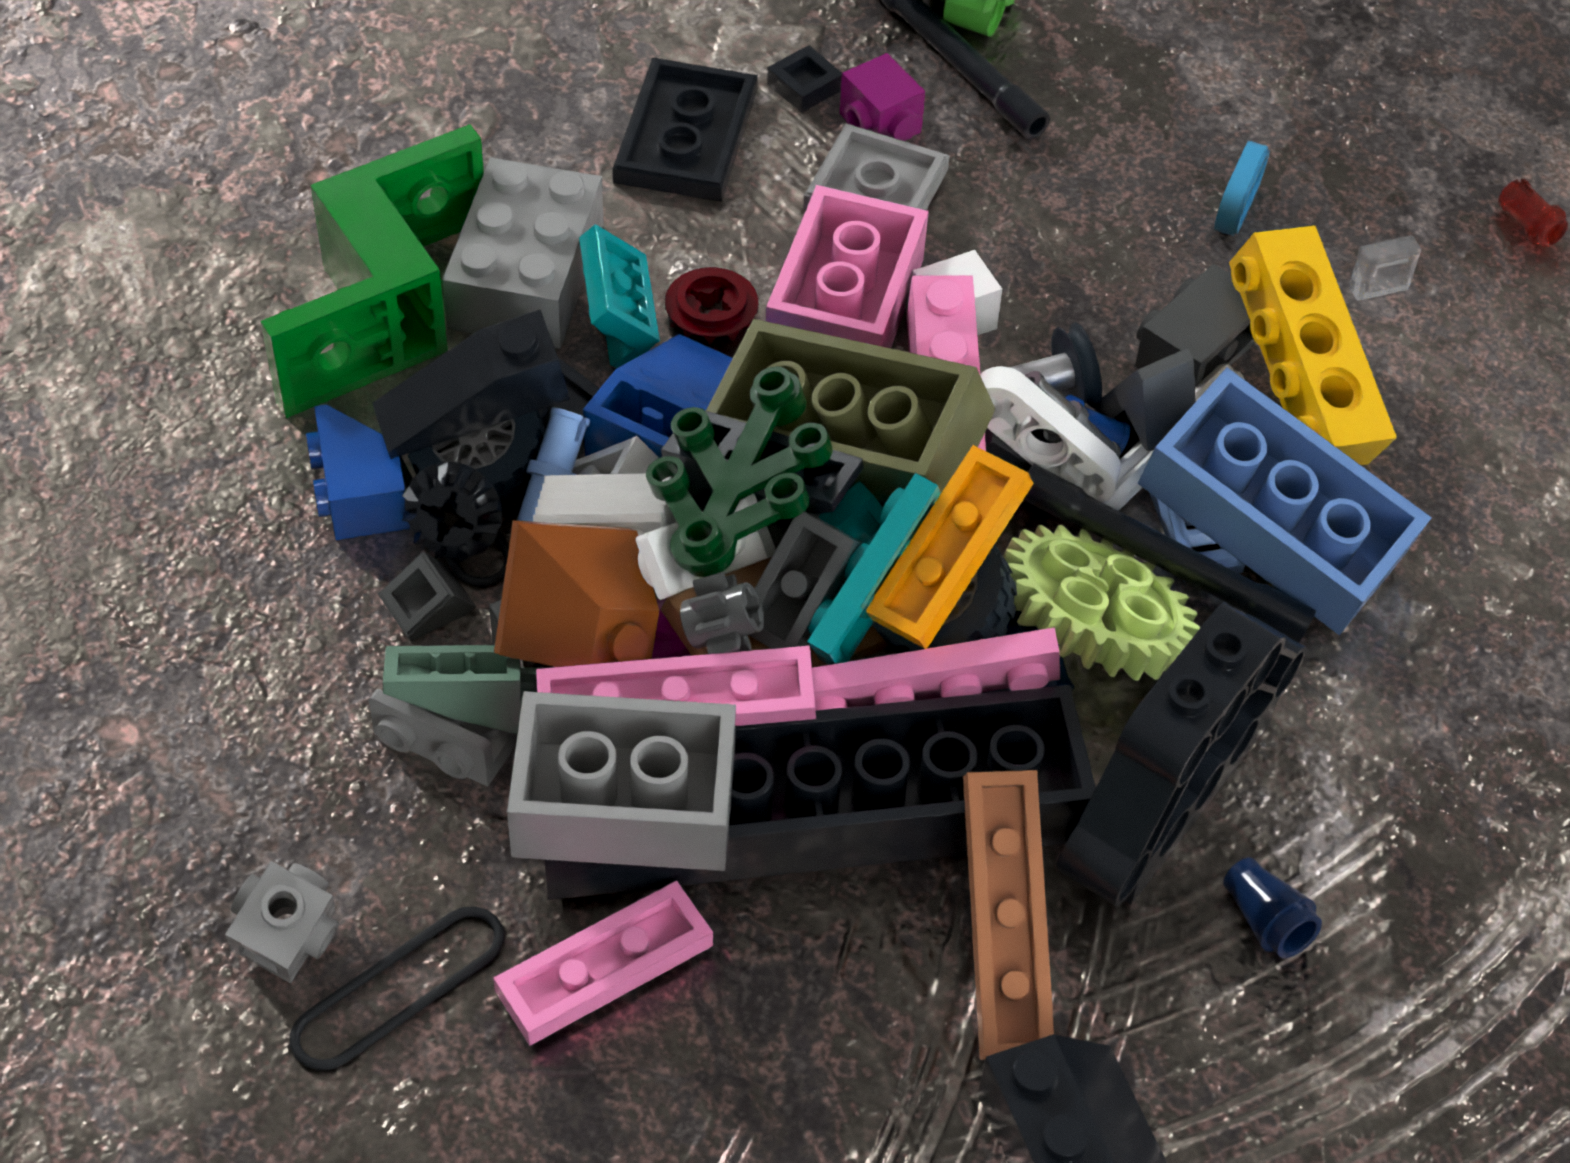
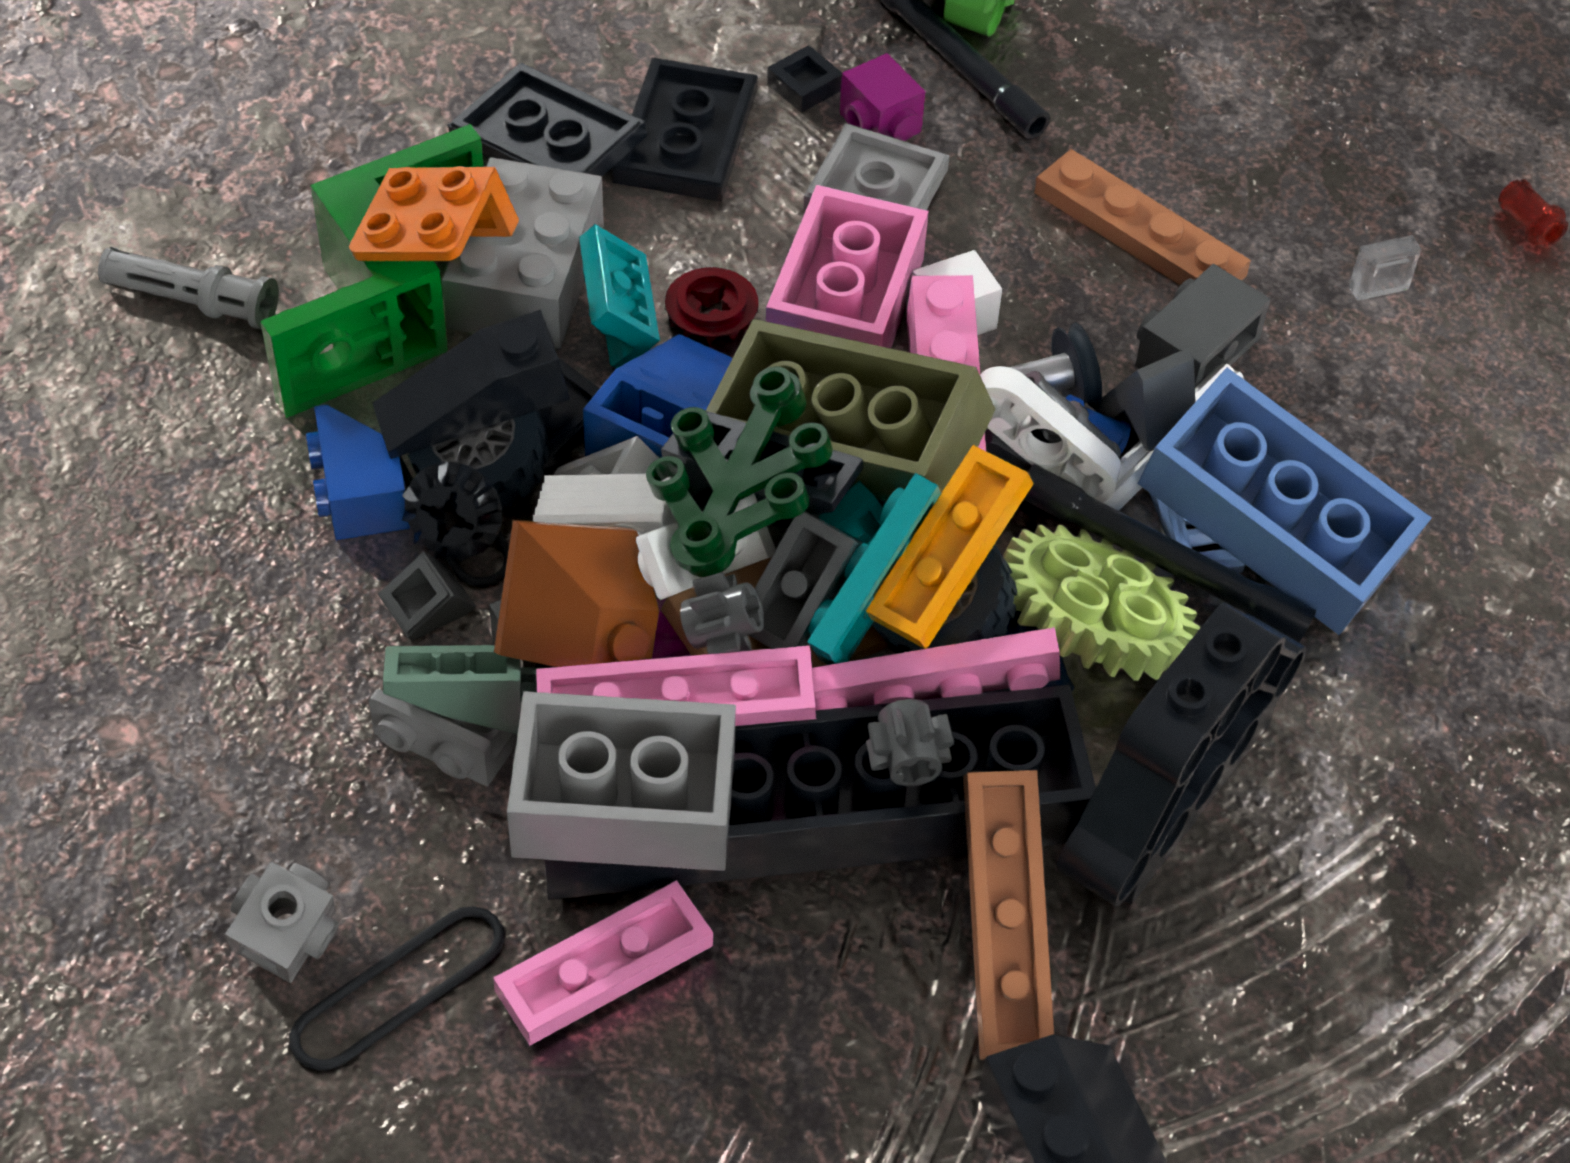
light blue pin [517,407,590,522] -> none
dark azure tile [1214,141,1270,236] -> none
dark blue cone [1223,858,1322,958] -> none
yellow brick [1229,225,1397,465] -> none
none -> light grey pin [98,247,279,329]
none -> orange bracket [349,166,519,261]
none -> black tile [447,62,647,176]
none -> dark grey gear [866,699,954,786]
none -> nougat plate [1034,149,1251,286]

